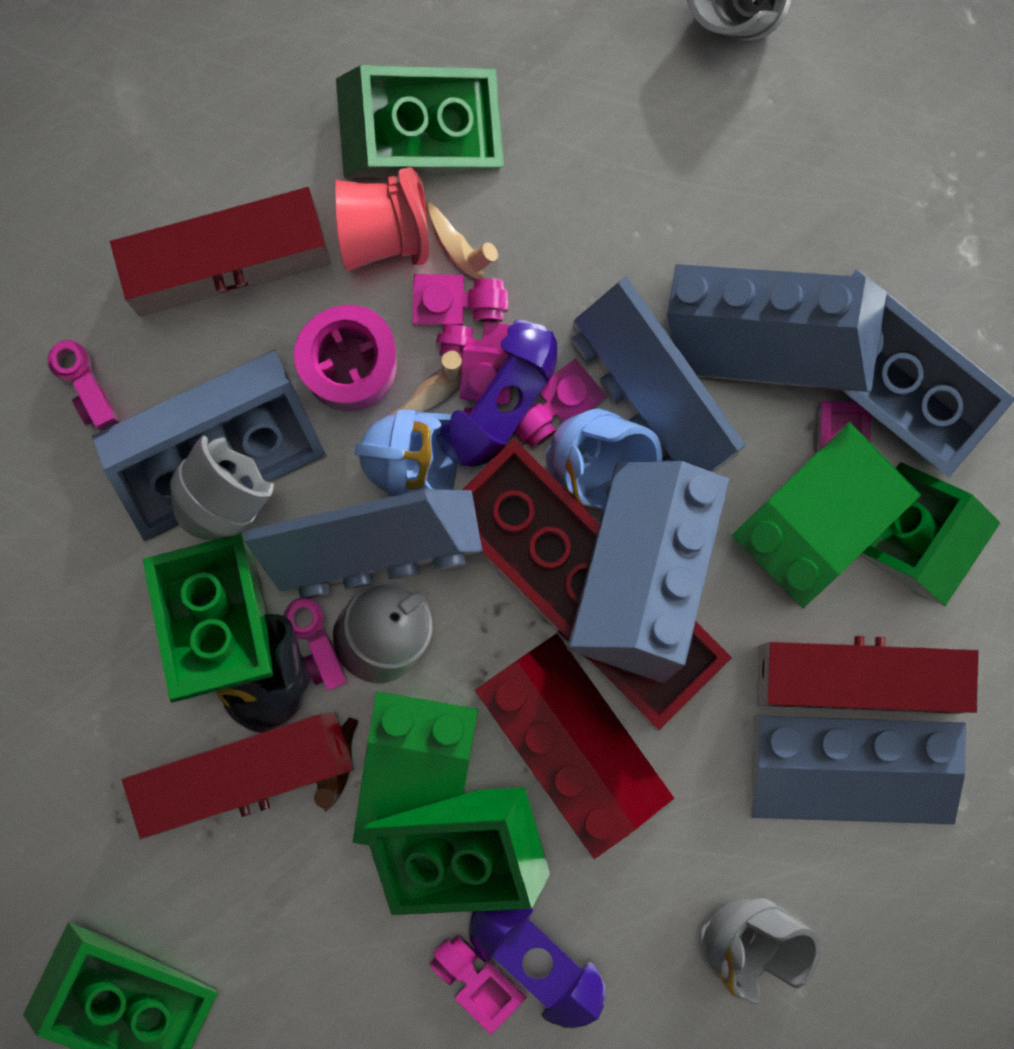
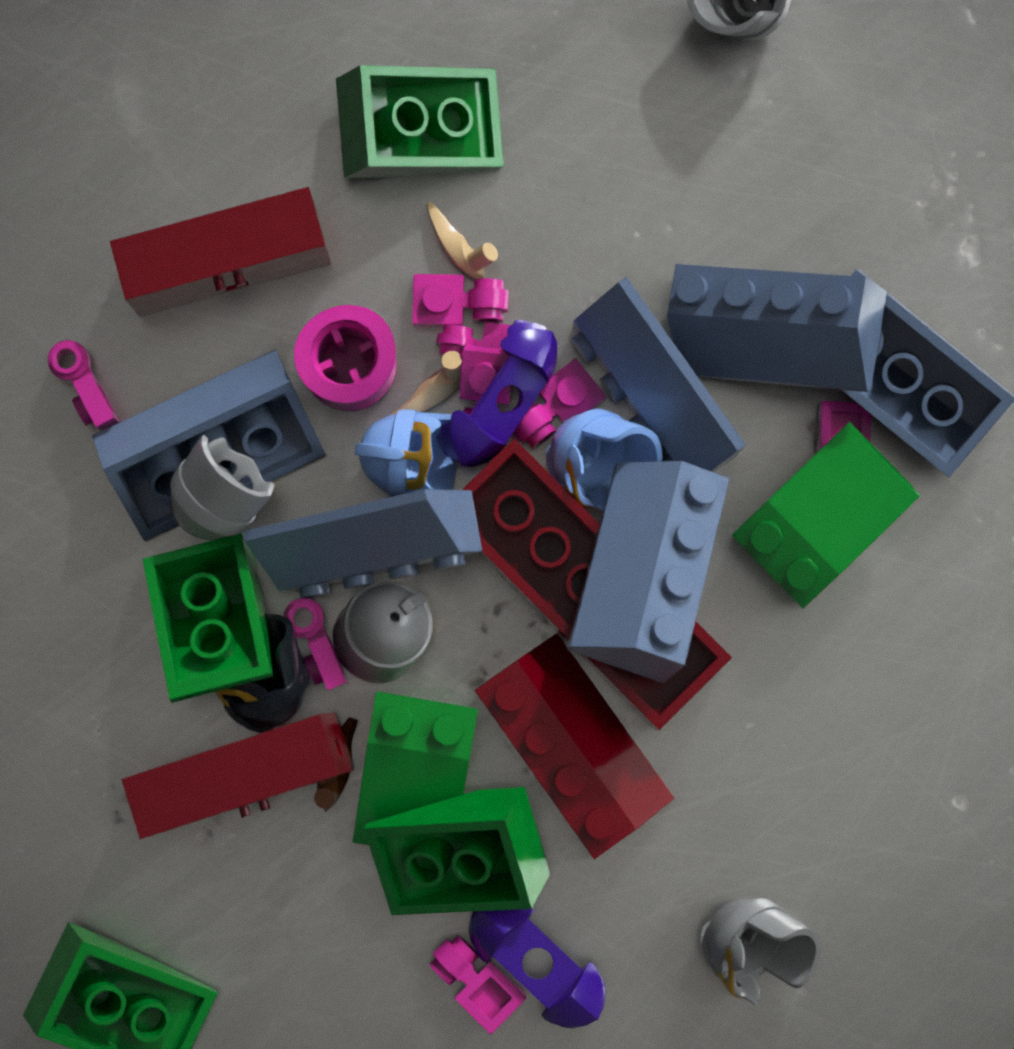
coral hat [335,167,429,272] -> none
sand blue slope [751,716,966,824] -> none
dark red brick [757,636,979,714] -> none
green slope [860,462,1001,606] -> none

